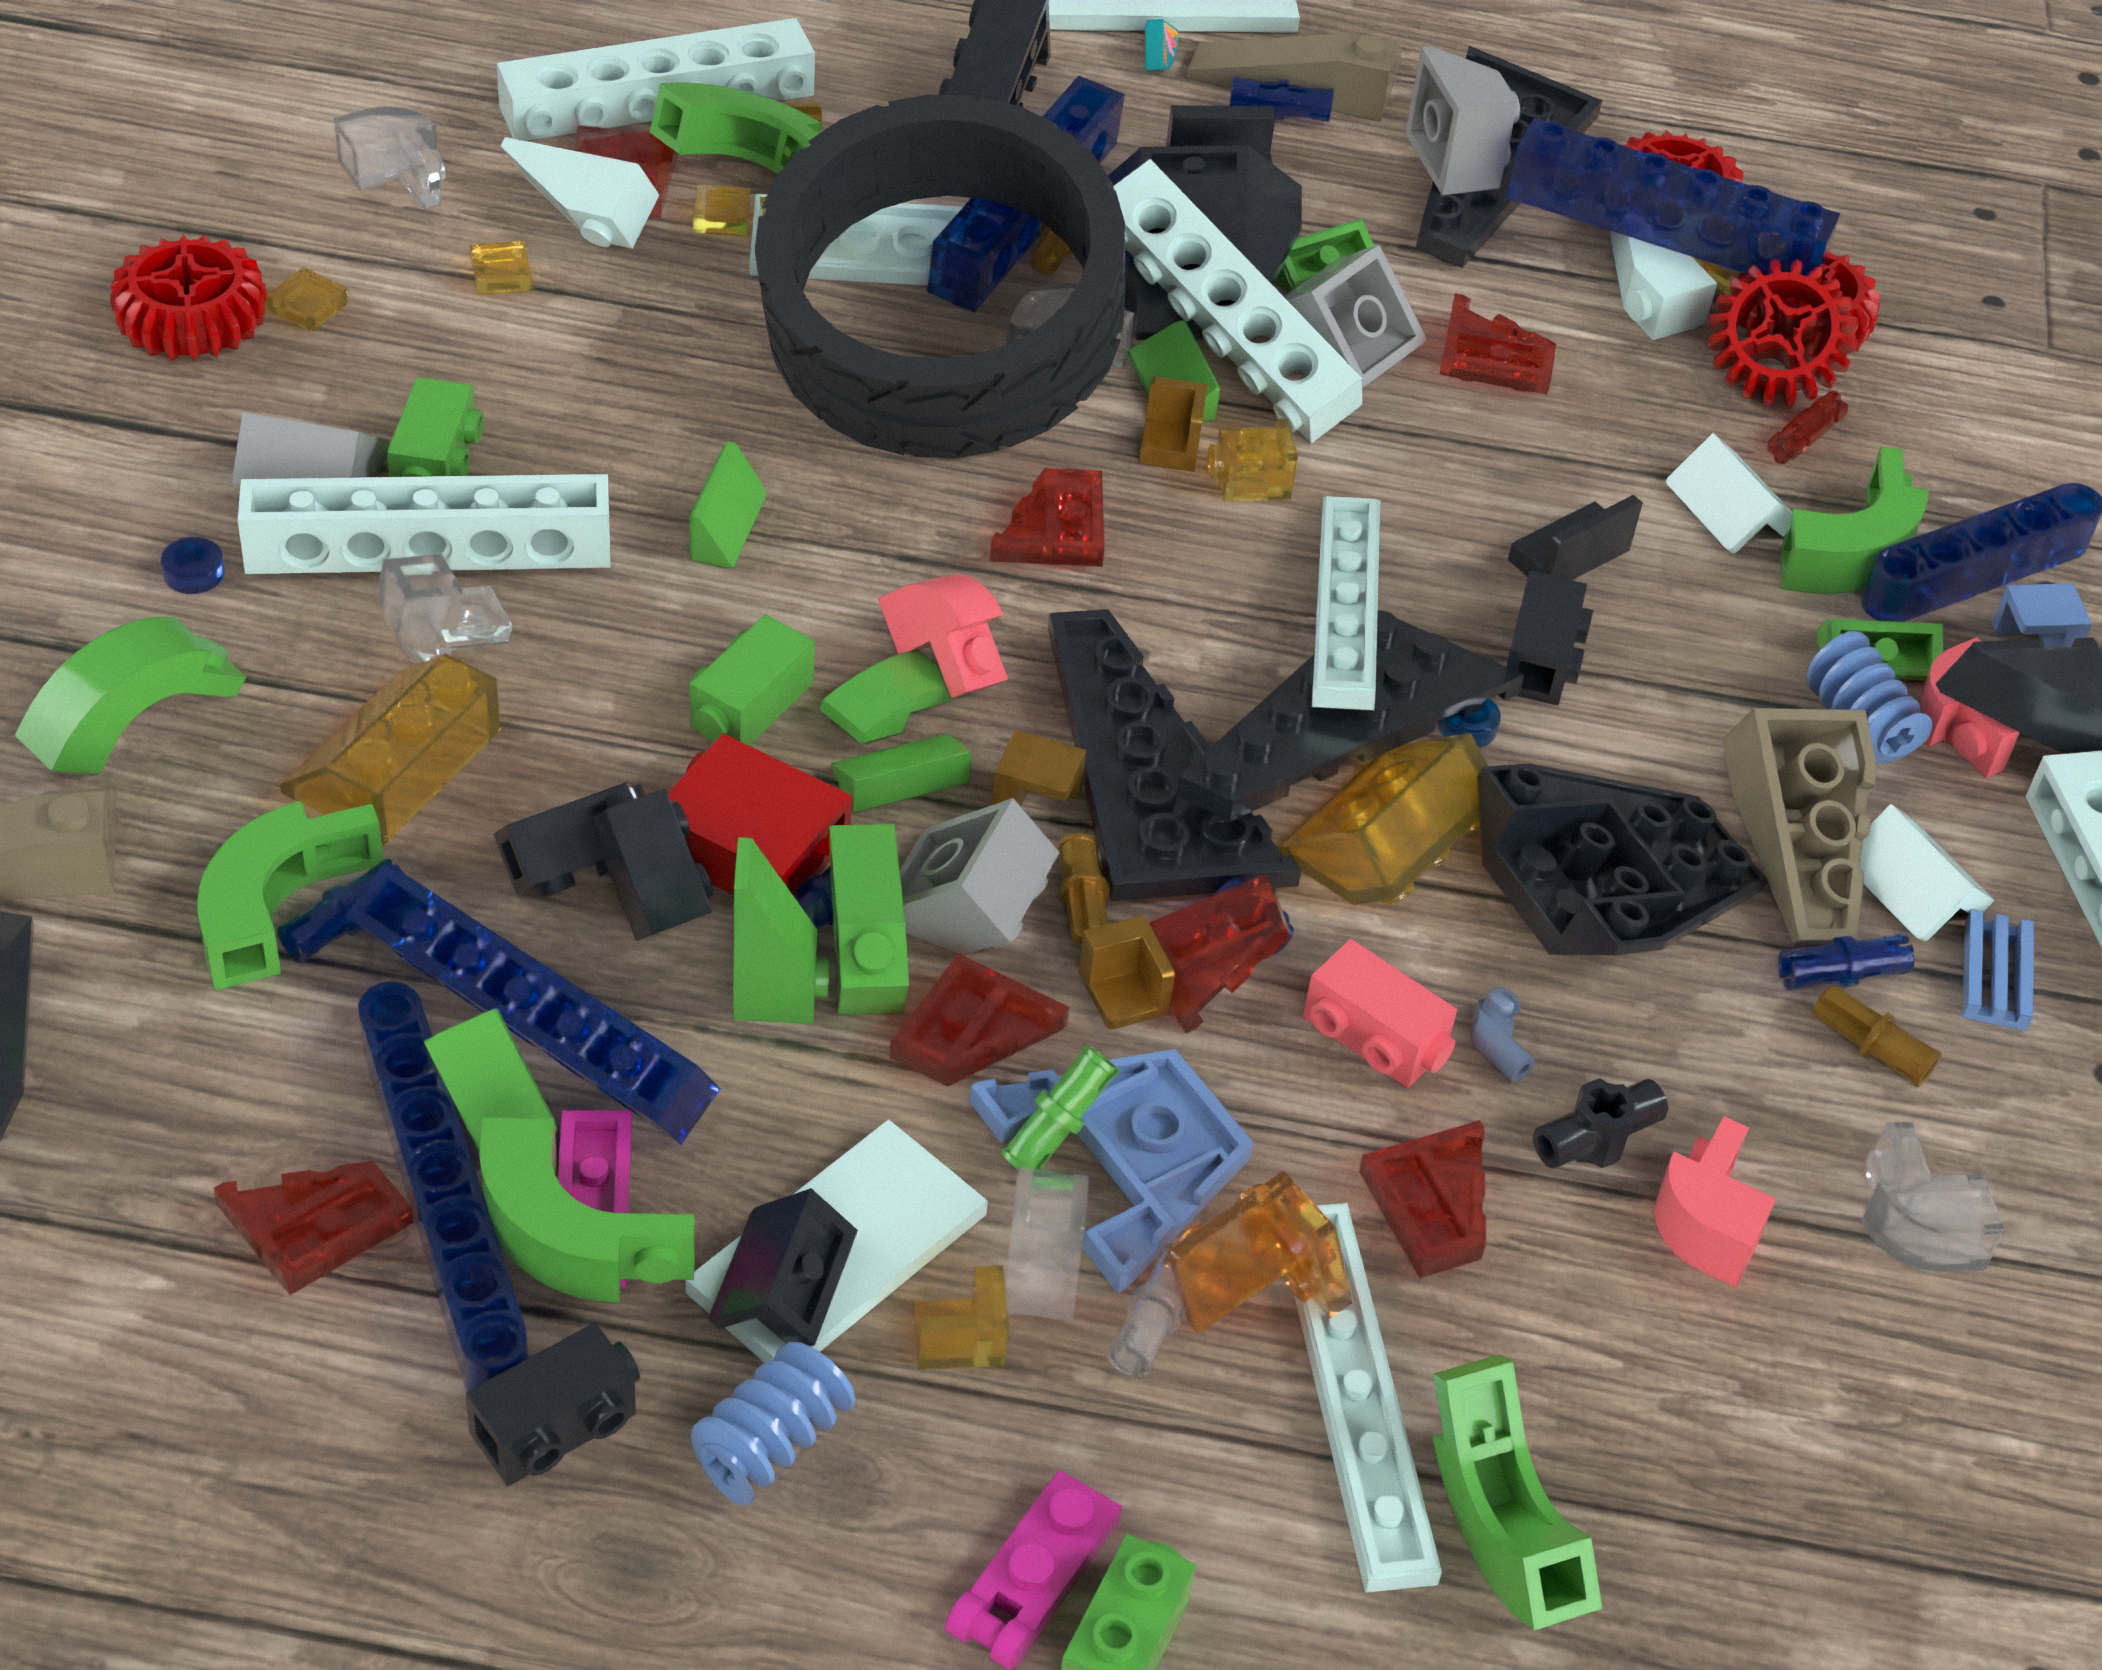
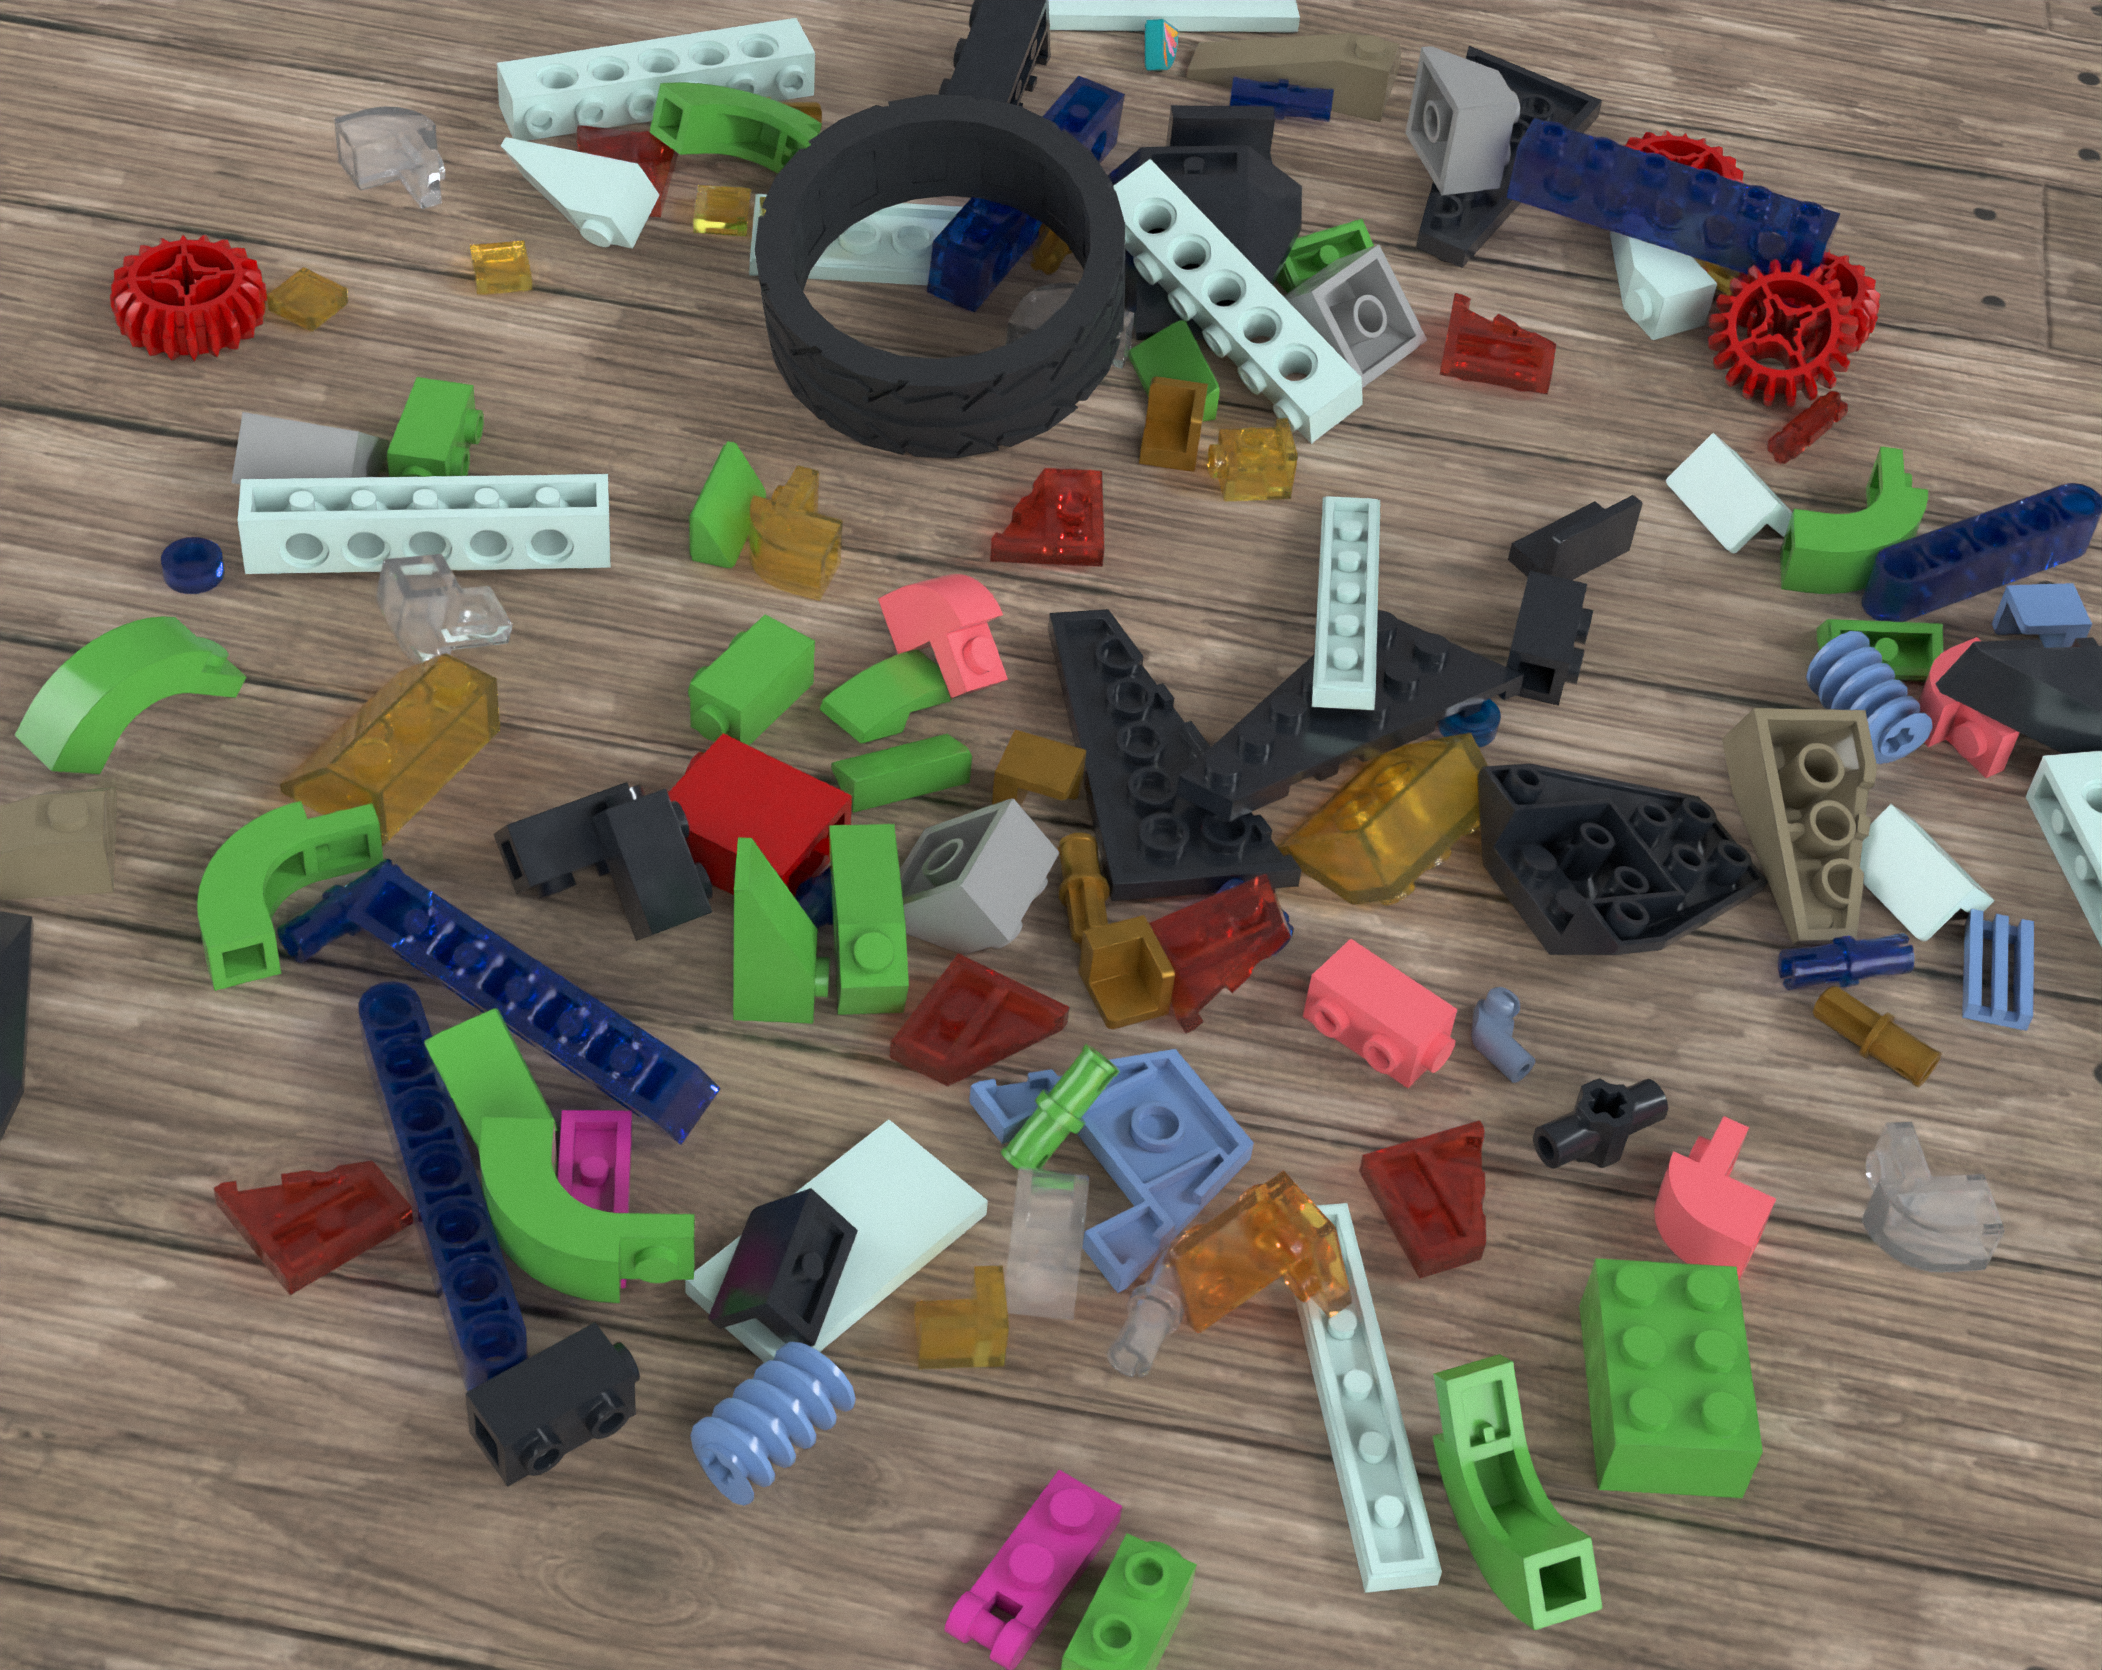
none -> clear yellow brick [749,465,843,601]
none -> bright green brick [1579,1258,1763,1498]

